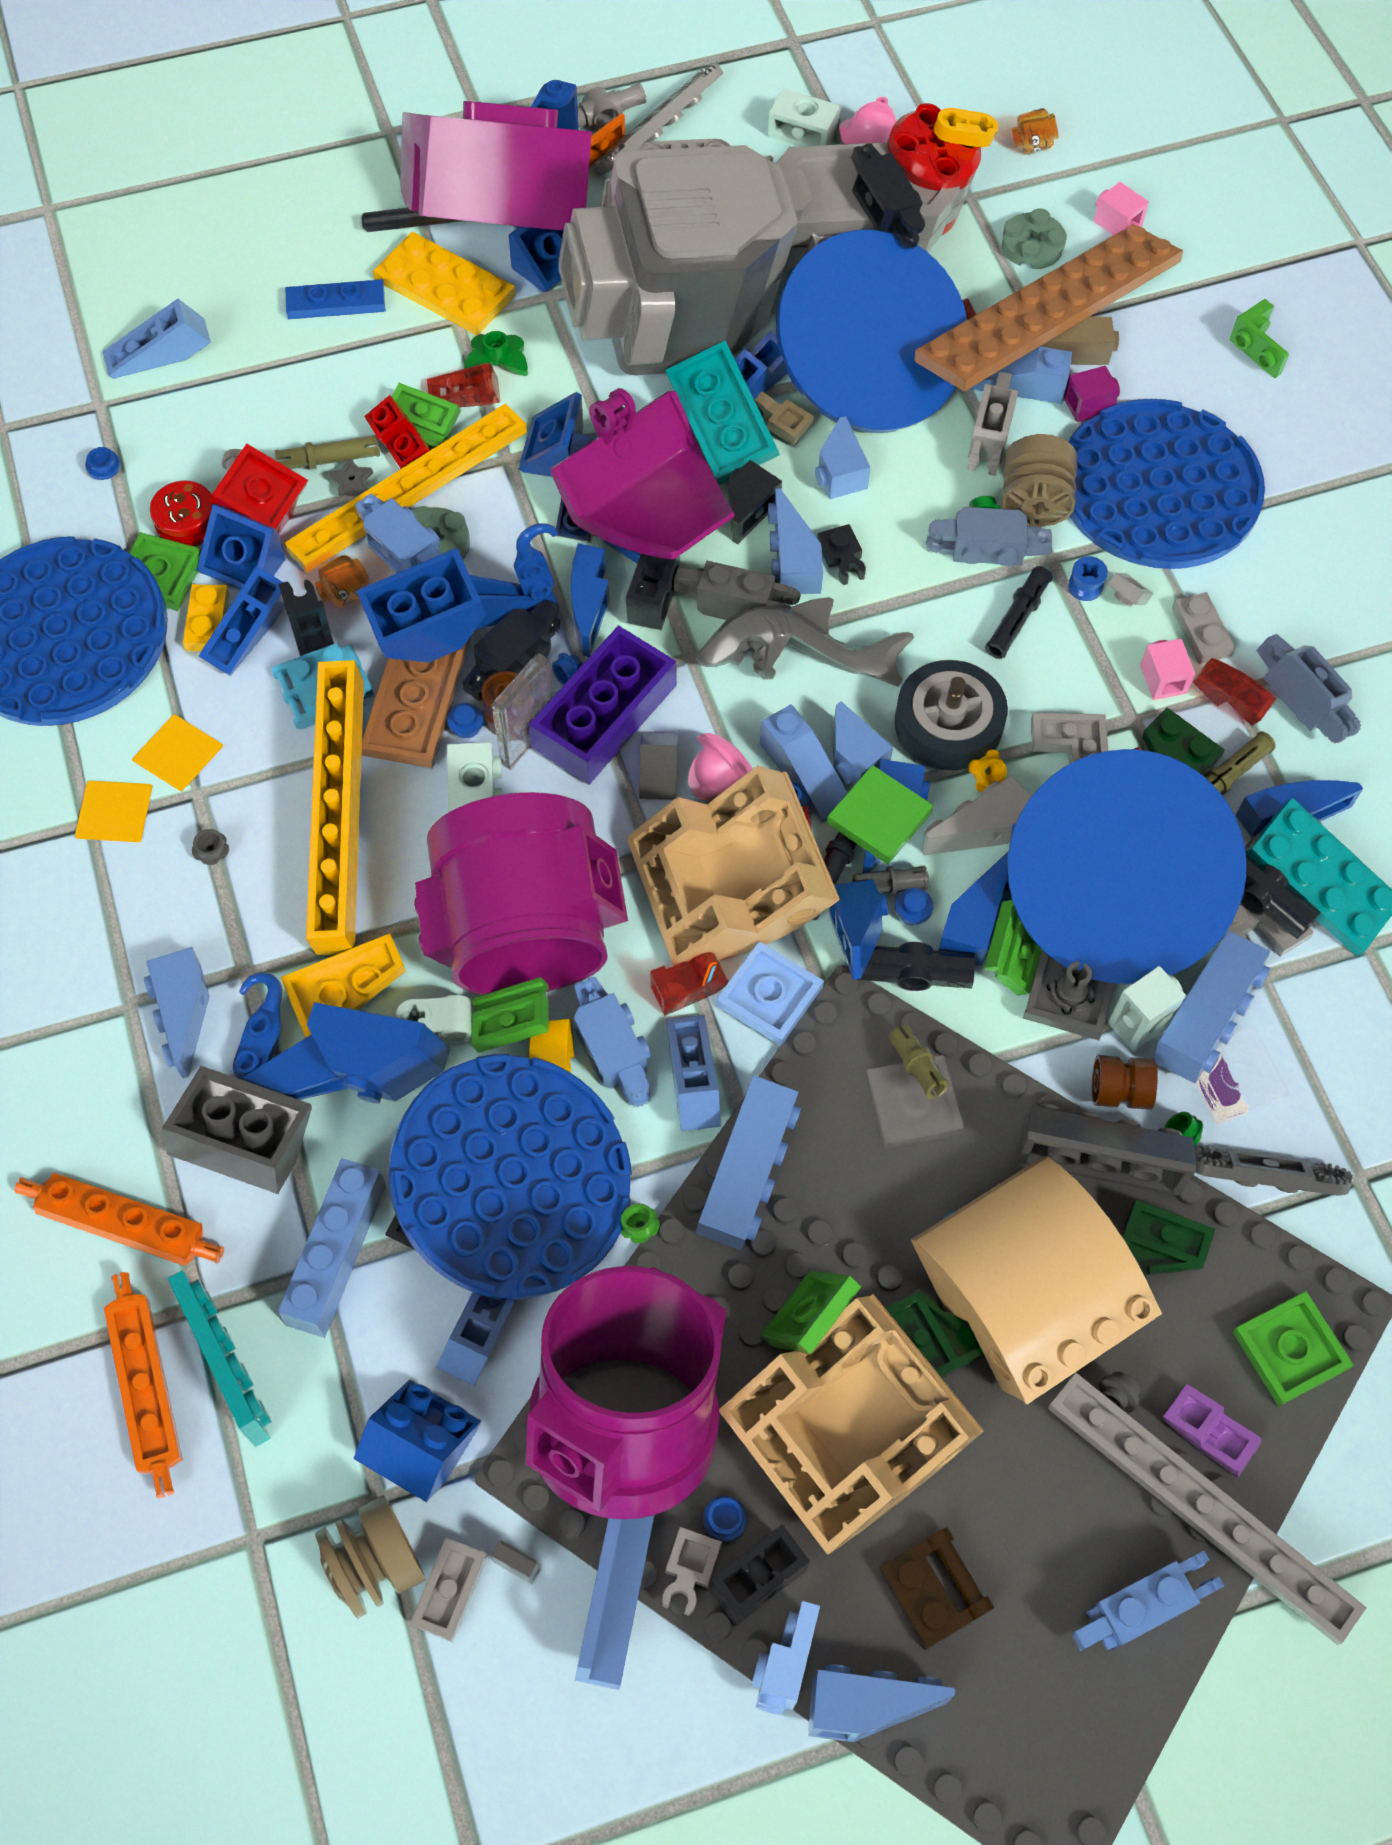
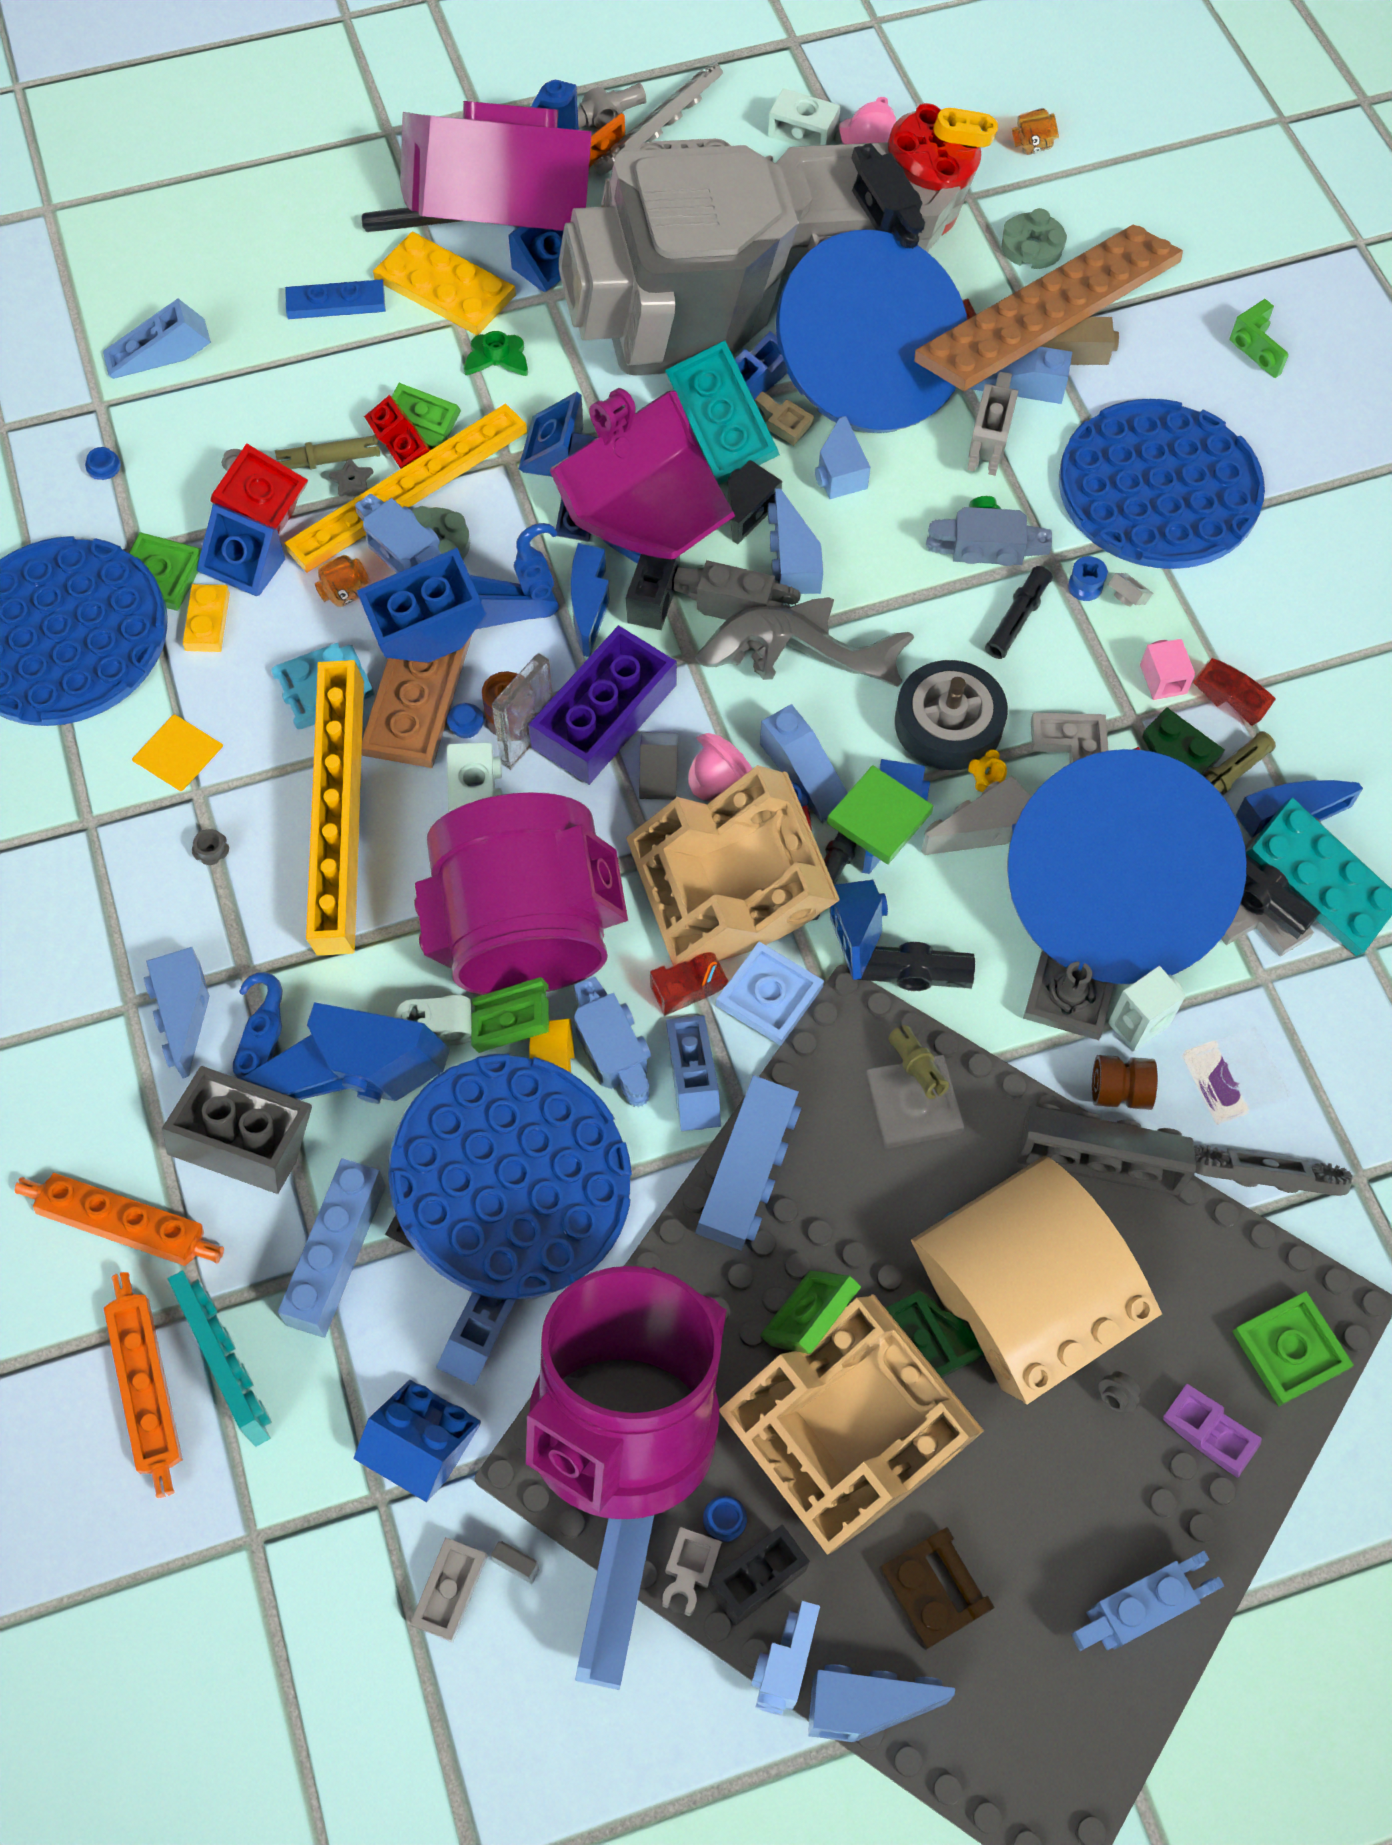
yellow sticker [75,781,153,842] -> none
red head [149,480,214,547] -> none
blue slope [199,566,285,676] -> none
black hinge [278,580,334,656] -> none
yellow wing [281,933,406,1038] -> none
dark tan wheel [315,1494,426,1619] -> none
clear red slope [427,362,500,407] -> none
black hinge [462,600,560,702] -> none
blue plate [552,653,583,686] -> none
bright green plate [621,1203,660,1243] -> none
black plate [817,524,866,585] -> none
medium blue slope [833,701,893,787] -> none
dark grey axle [852,865,929,896] -> none
blue plate [895,888,933,925] -> none
blue slope [938,852,1010,967] -> none
bright green plate [984,900,1041,996] -> none
dark tan wheel [1002,434,1077,527] -> none
light grey plate [1047,1372,1367,1646] -> none
magenta brick [1063,365,1120,422] -> none
bright pink brick [1094,182,1149,235] -> none
dark green wing [1122,1200,1216,1275] -> none
medium blue brick [1153,930,1271,1084] -> none
green plate [1164,1111,1204,1146] -> none
light grey plate [1172,592,1235,664] -> none
sand blue hinge [1256,633,1362,744] -> none

